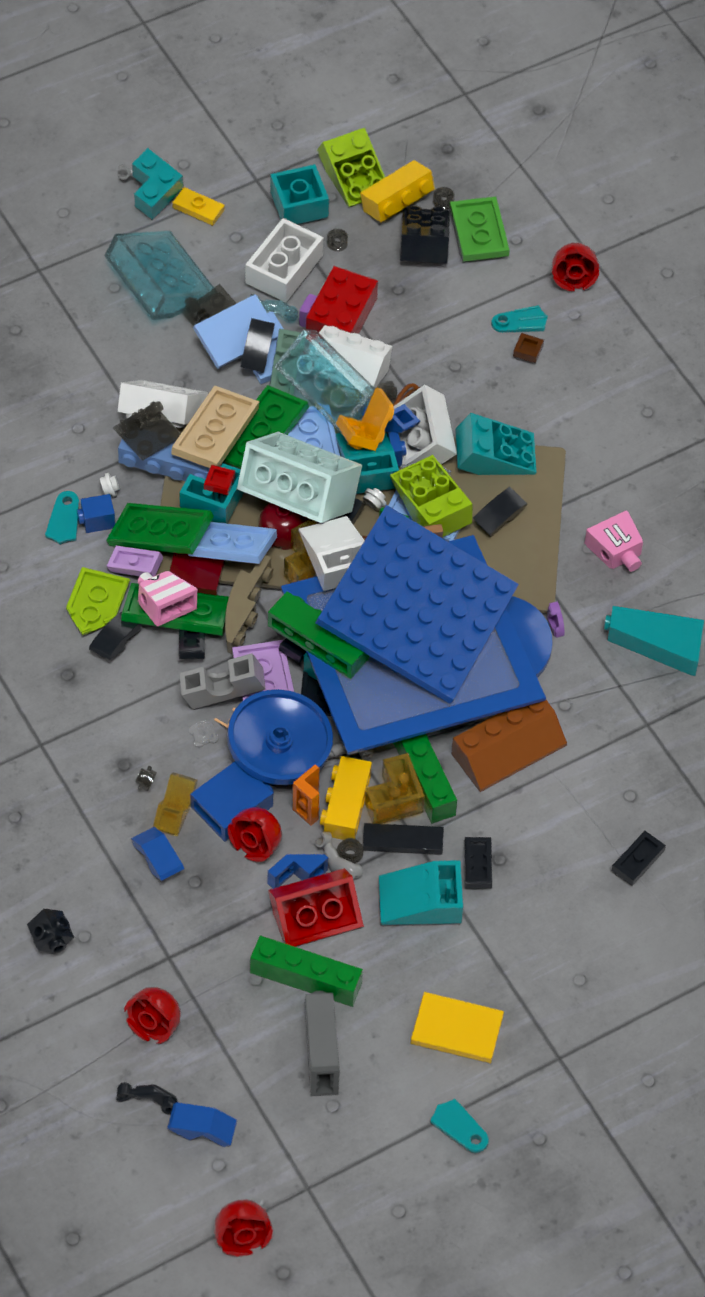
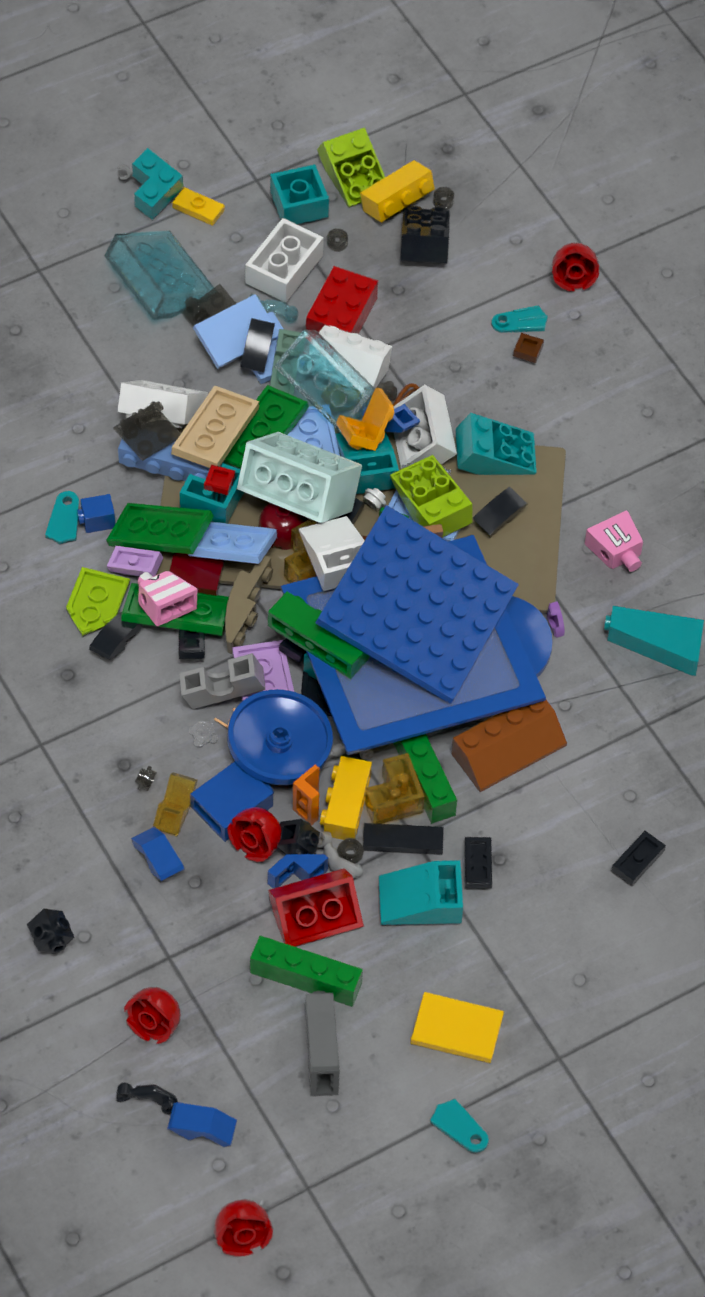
white plate [100,472,120,497] -> none
medium lavender tile [299,294,317,328] -> none
blue plate [388,432,406,467] -> none
bright green plate [450,196,510,262] -> none
none -> black brick [277,819,320,854]

